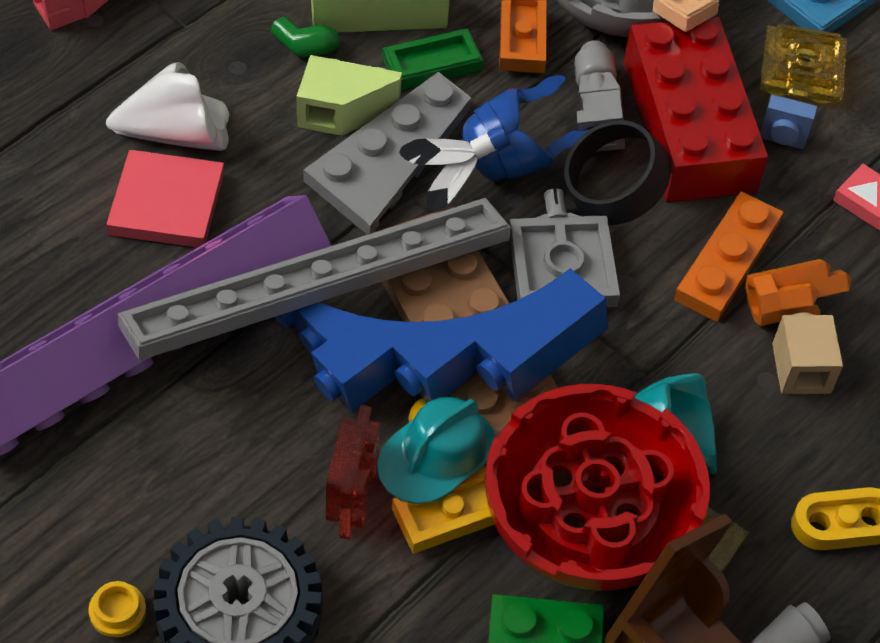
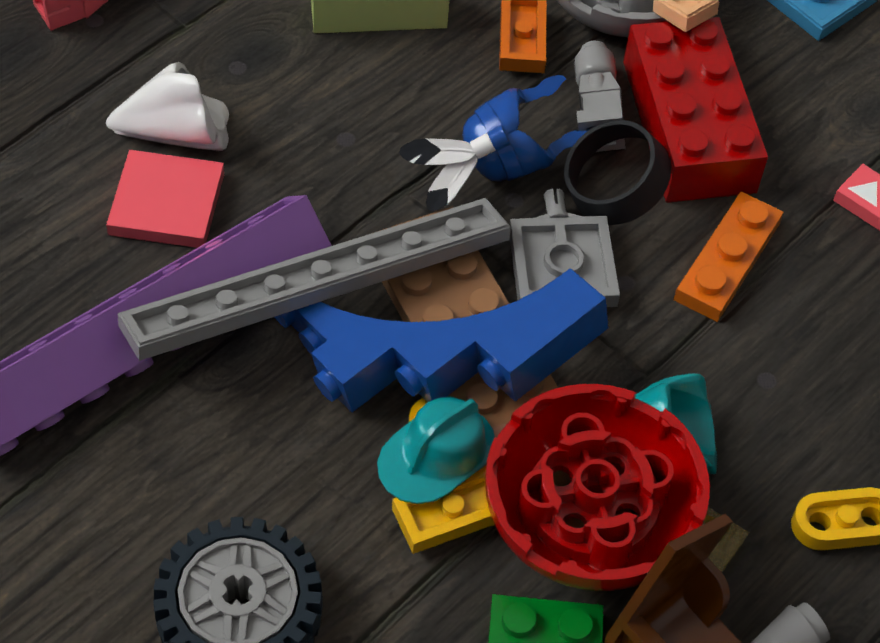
yellow plate [89,581,146,638] -> none
green arm [271,16,340,59] -> none
yellowish green slope [297,55,402,136] -> none
light grey wing [303,72,471,235] -> none
clear red piece [326,405,381,540] -> none
green tile [382,28,484,90] -> none
orange rock [745,259,851,326] -> none
clear yellow piece [760,24,847,104] -> none
medium blue plate [760,94,817,150] -> none
tan brick [772,312,843,394] -> none

